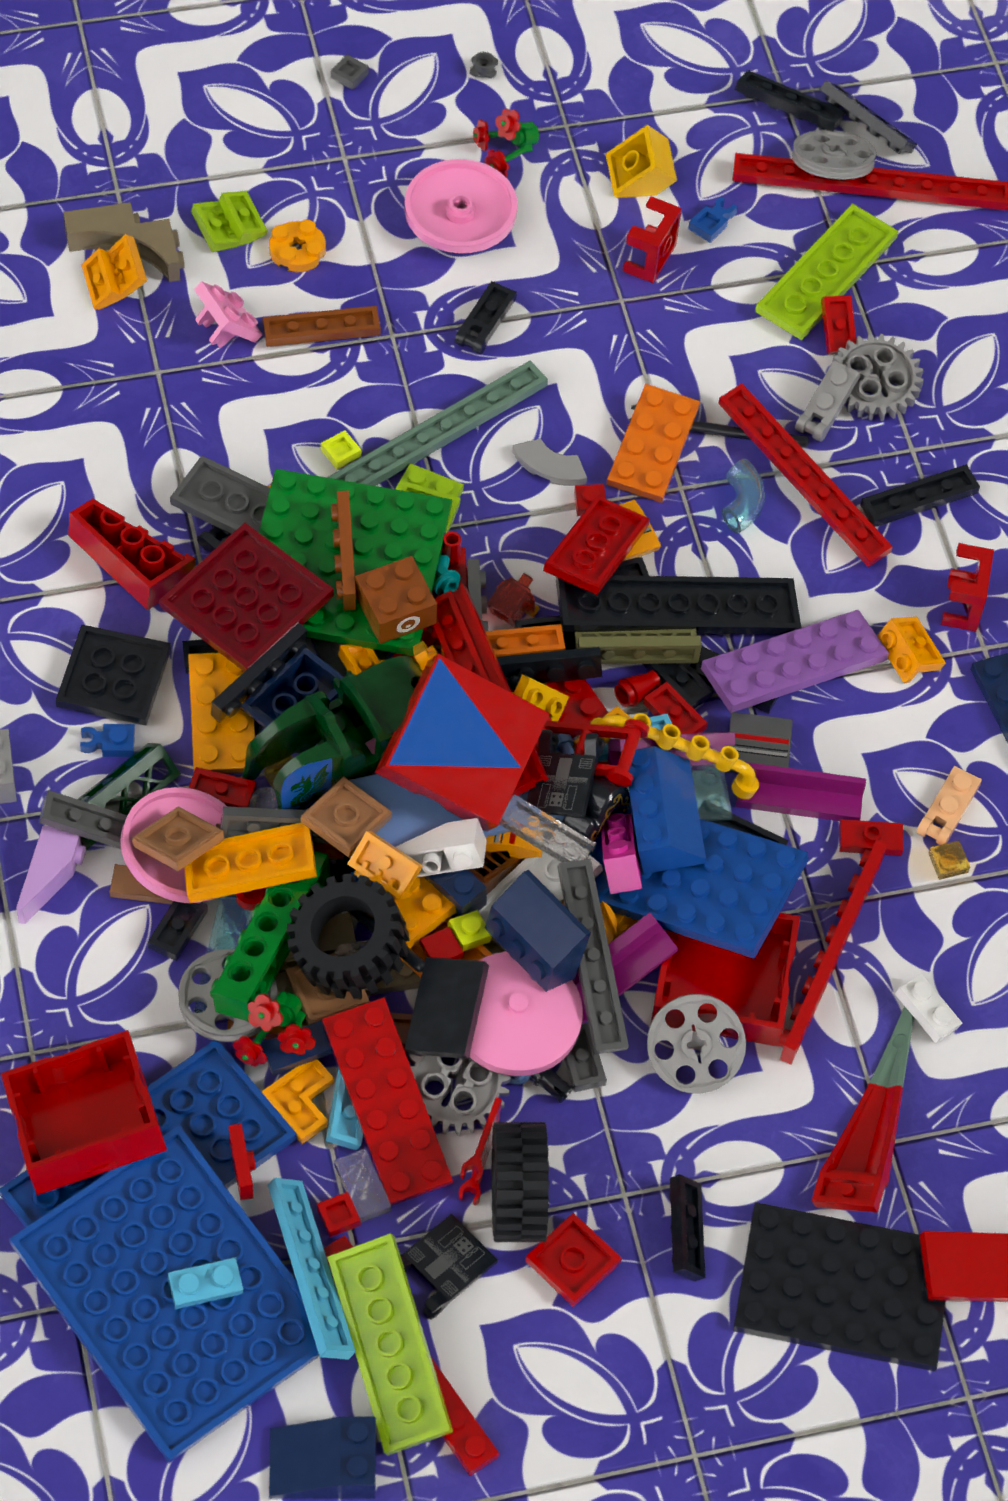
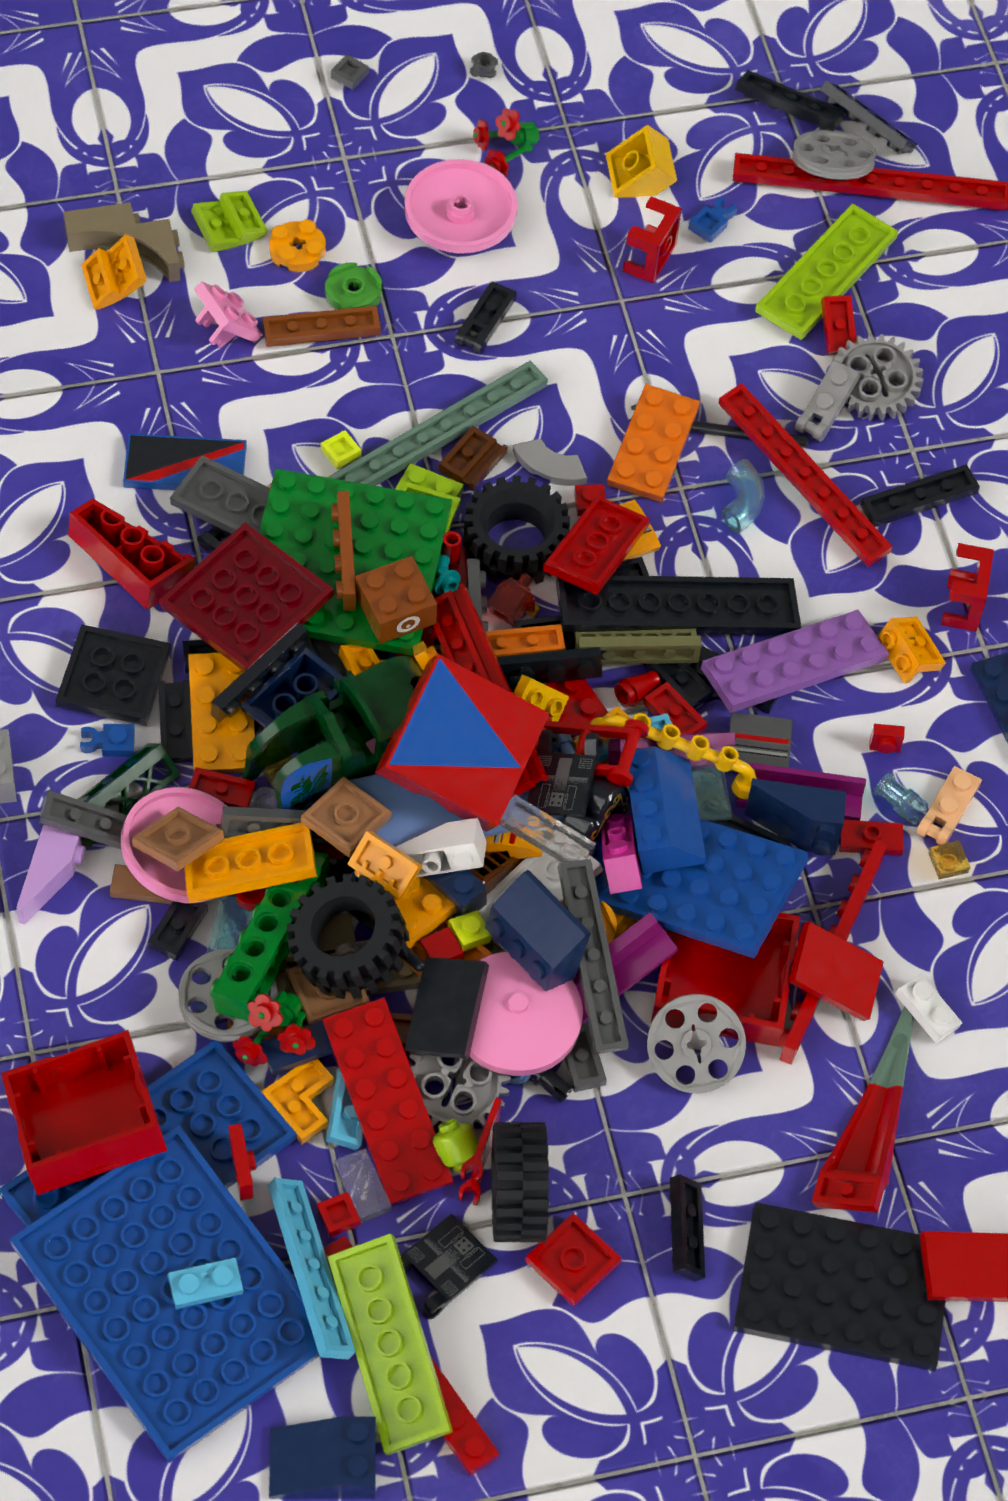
none -> tile [123,433,247,490]
none -> black hinge [158,680,193,763]
none -> bright green plate [325,262,382,309]
none -> lime head [432,1118,479,1171]
none -> reddish brown plate [438,426,508,491]
none -> black tyre [463,476,570,587]
none -> dark blue slope [745,778,847,856]
none -> red tile [788,921,884,1021]
none -> red plate [869,723,905,753]
none -> clear light blue piece [873,772,928,825]

